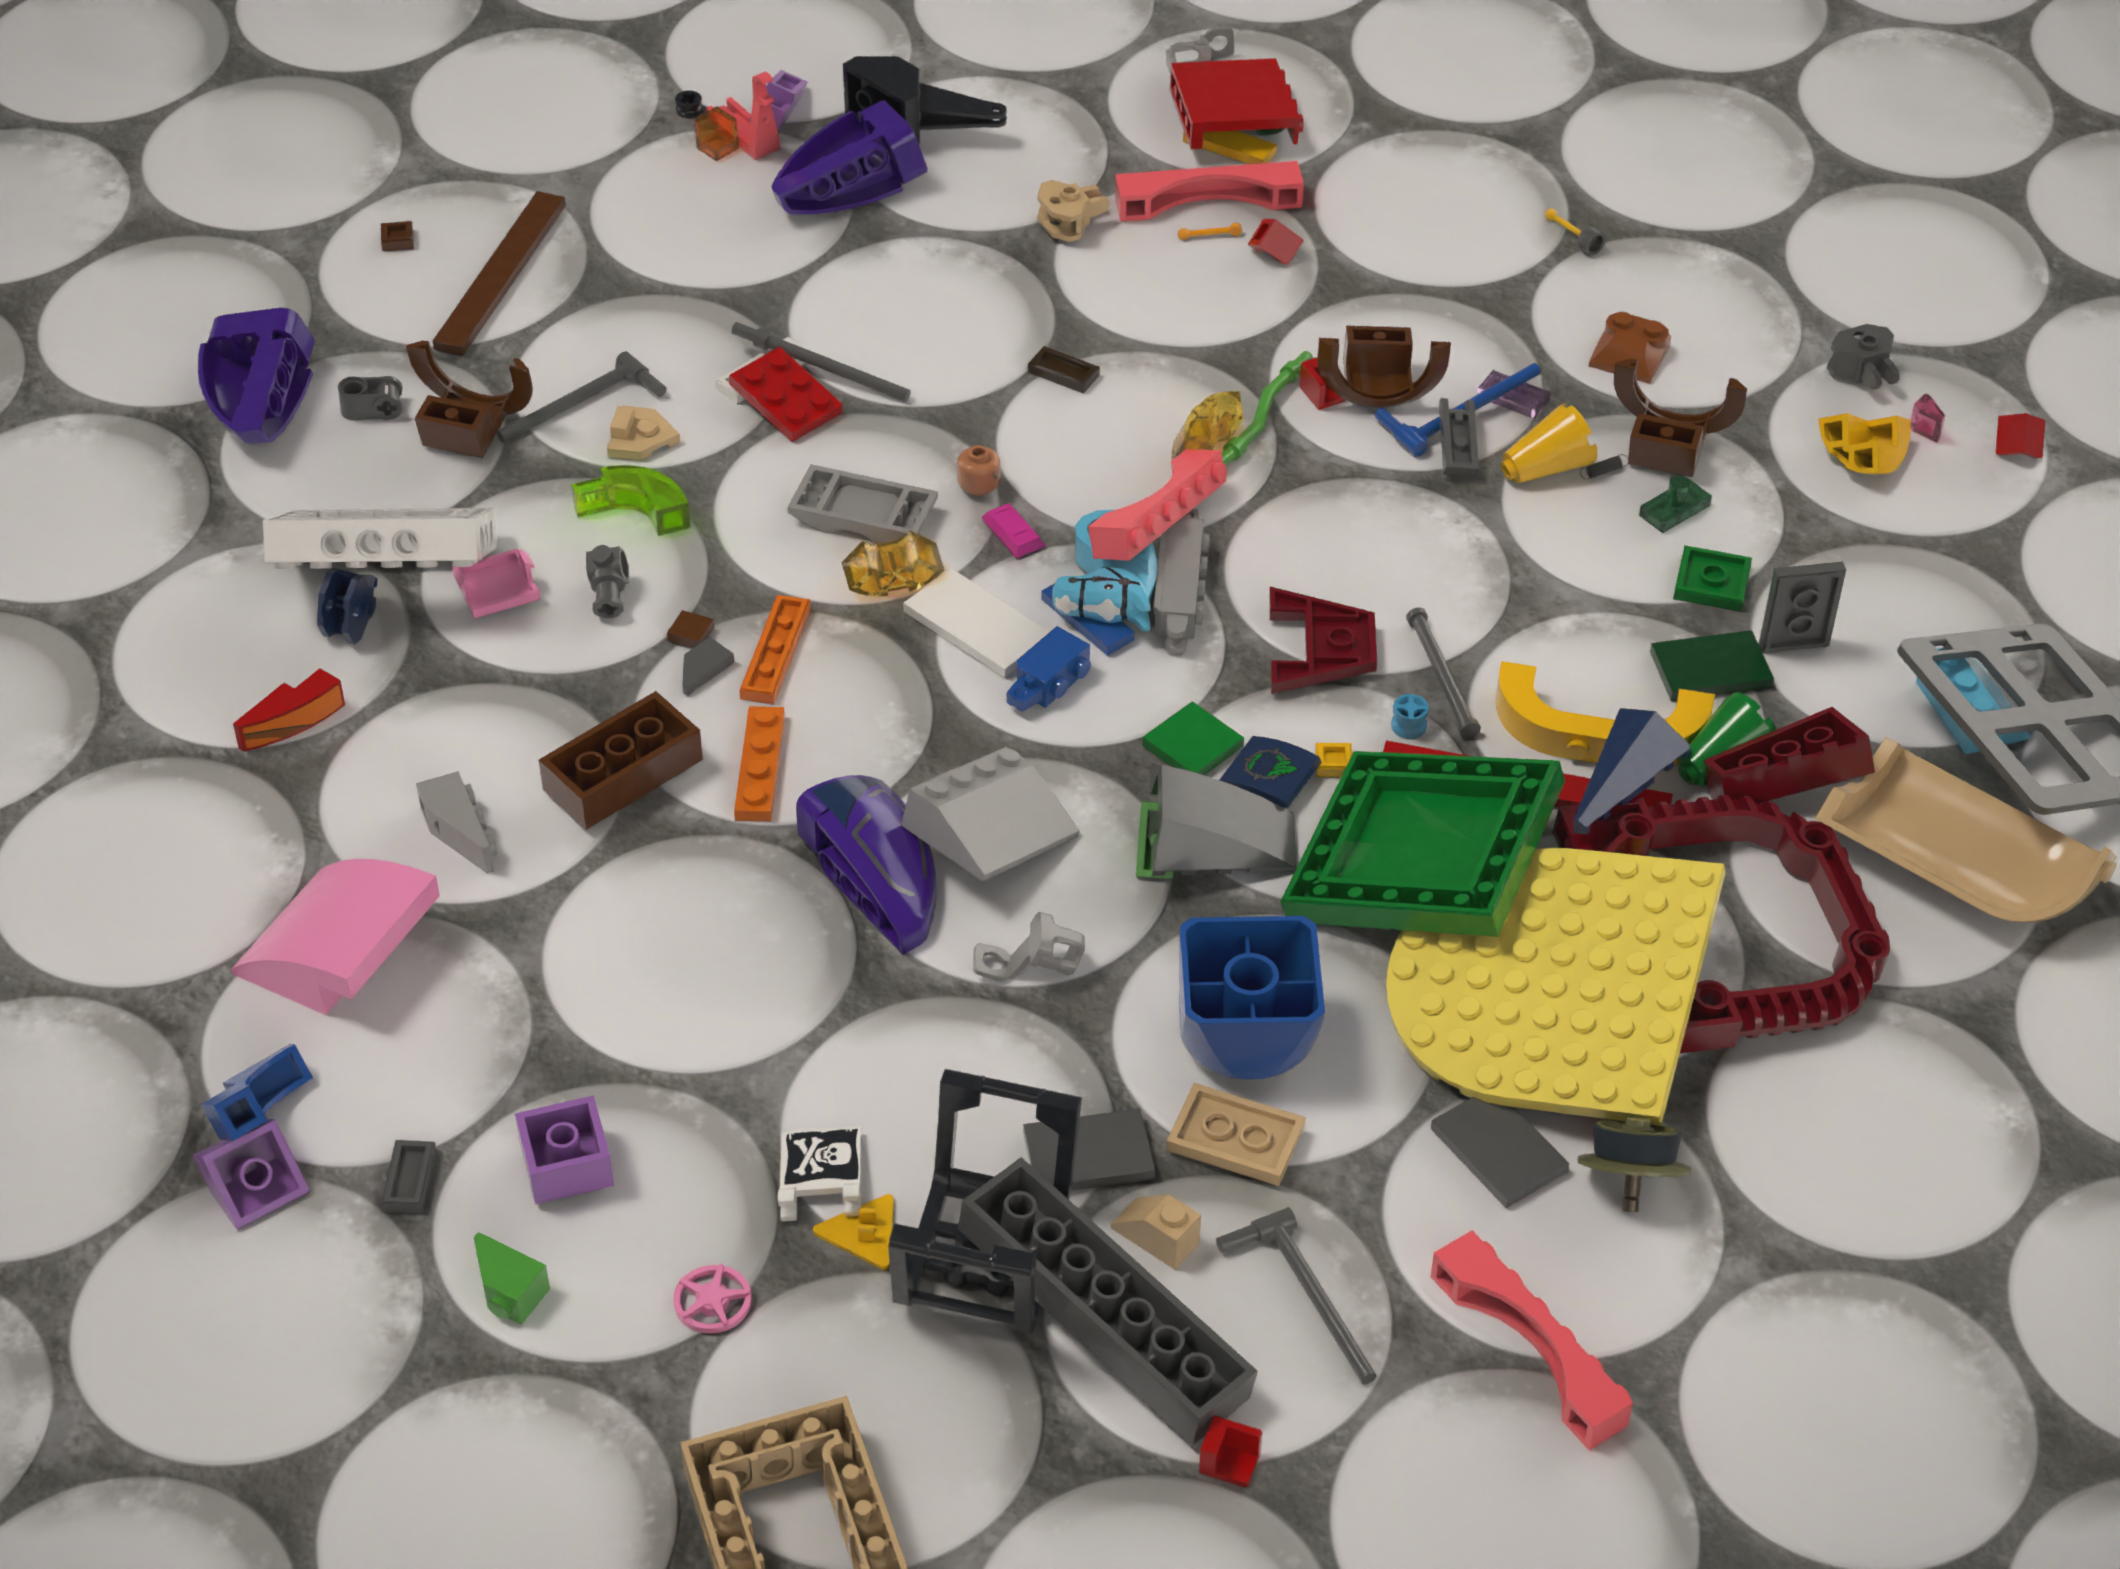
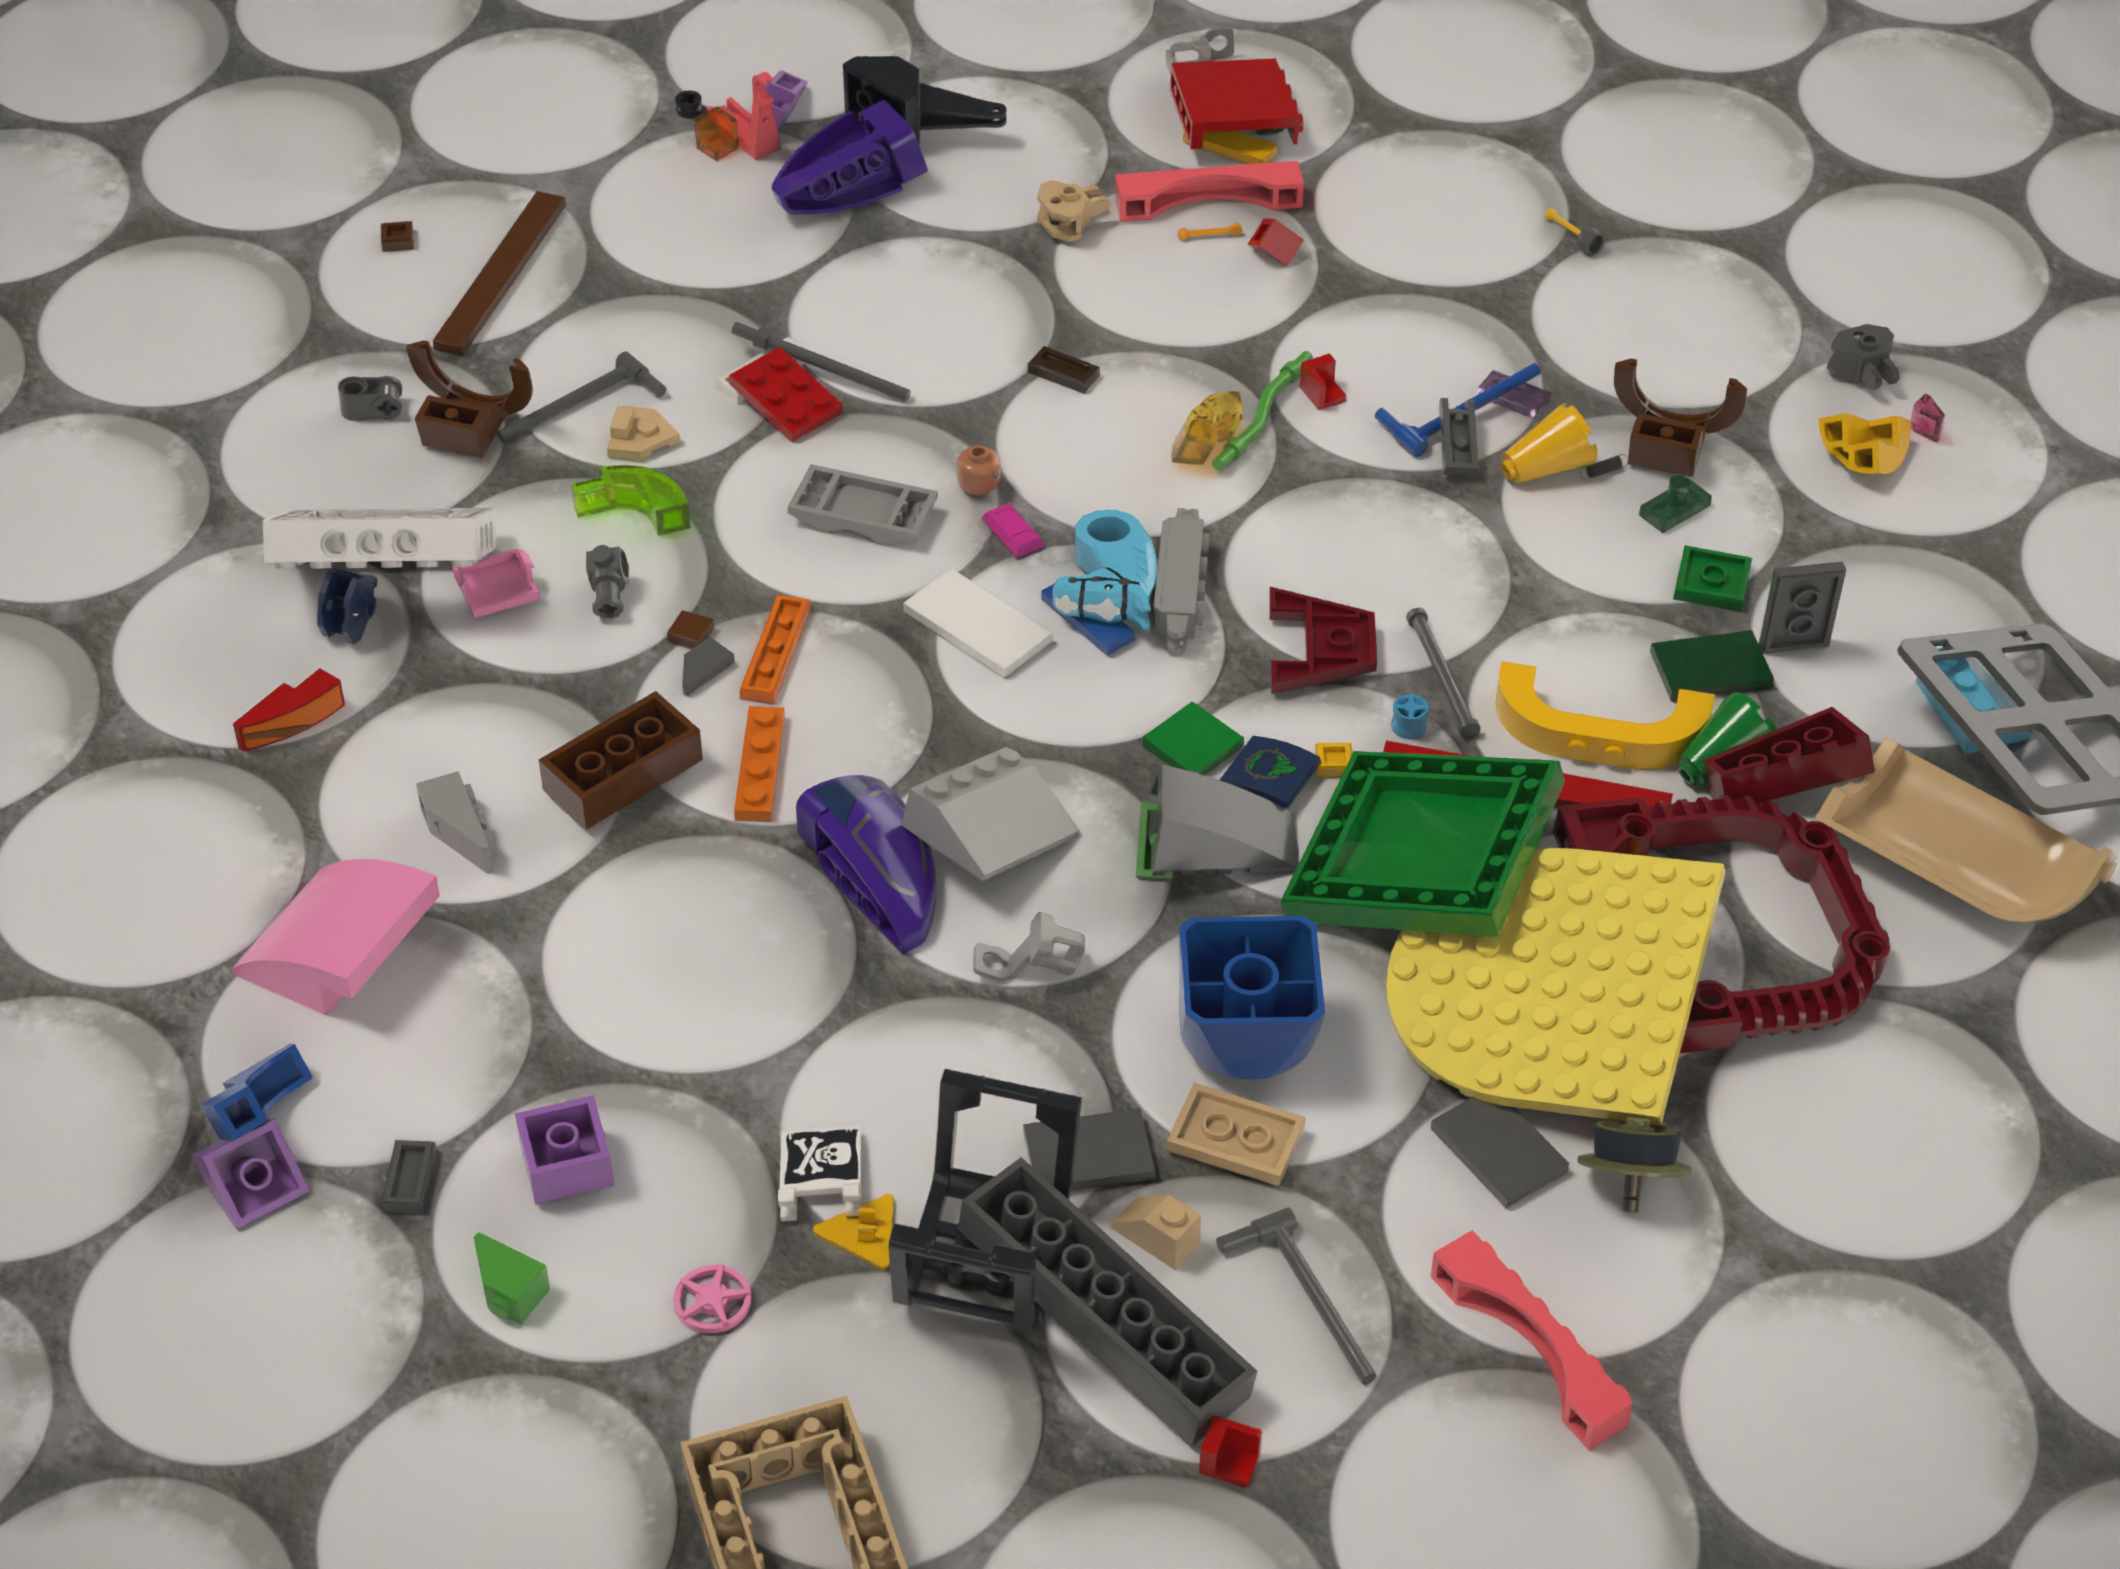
dark purple panel [198,308,315,445] -> none
clear yellow brick [841,530,945,597] -> none
blue hinge [1006,626,1091,712] -> none
coral arch [1088,449,1227,561] -> none
reddish brown piece [1317,325,1451,408] -> none
wedge [1574,708,1690,834] -> none
dark orange slope [1588,312,1672,384] -> none
red panel [1995,413,2046,459] -> none

